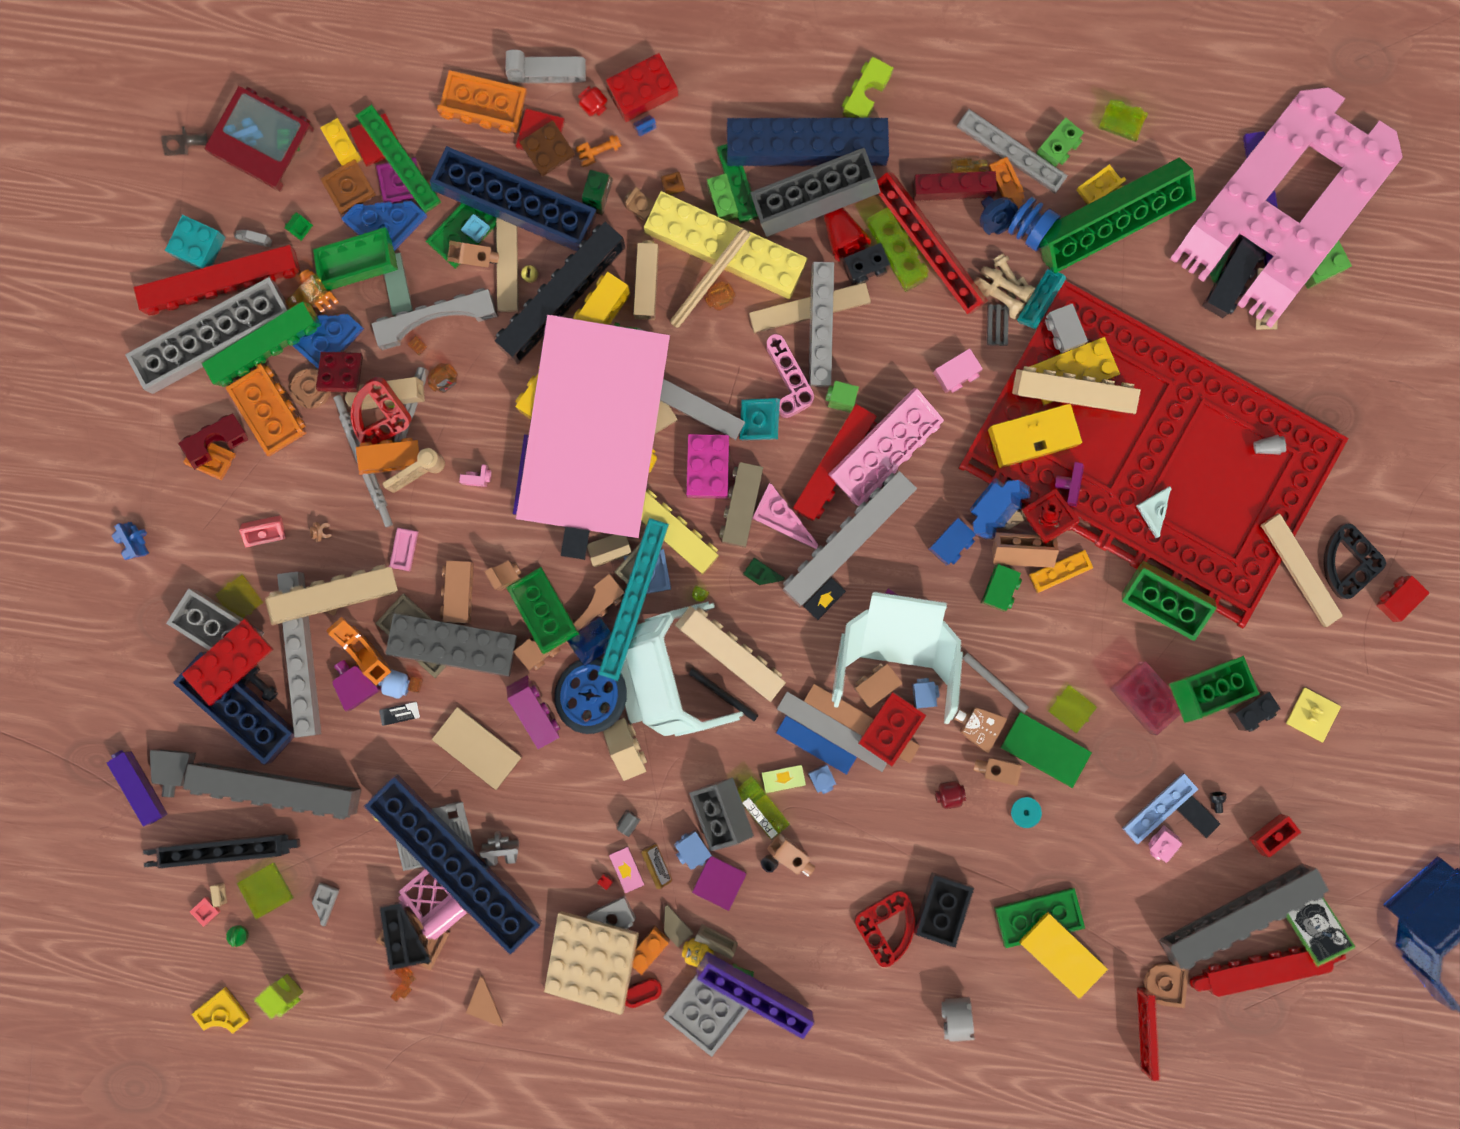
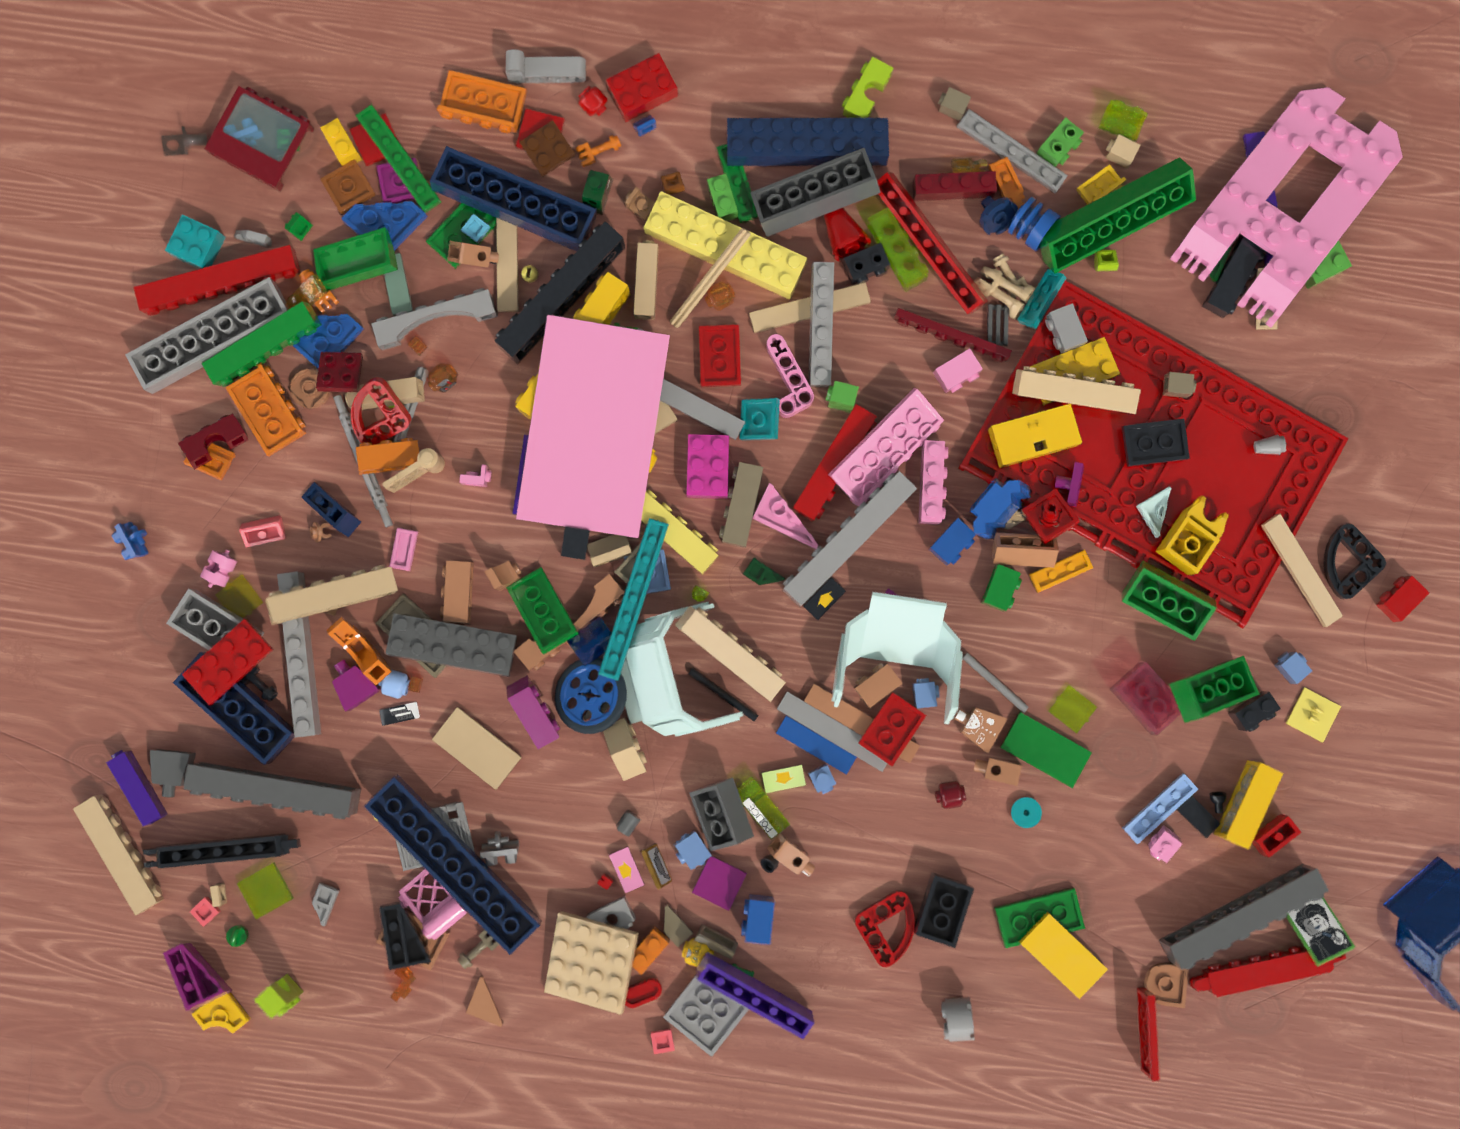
none -> tan brick [73,794,164,915]
none -> magenta wedge [163,943,233,1011]
none -> bright pink wheel [200,550,238,588]
none -> dark blue slope [301,482,361,537]
none -> dark tan hinge [457,930,499,969]
none -> coral plate [651,1028,675,1054]
none -> red plate [699,325,741,387]
none -> blue brick [741,894,775,945]
none -> dark red plate [893,308,1012,362]
none -> bright pink brick [918,440,948,525]
none -> dark tan brick [938,87,971,121]
none -> lime brick [1094,250,1119,271]
none -> tan brick [1106,135,1140,169]
none -> black plate [1122,419,1190,467]
none -> yellow brick [1155,496,1228,575]
none -> dark tan brick [1163,372,1196,398]
none -> yellow brick [1214,760,1283,849]
none -> medium blue brick [1274,652,1312,684]

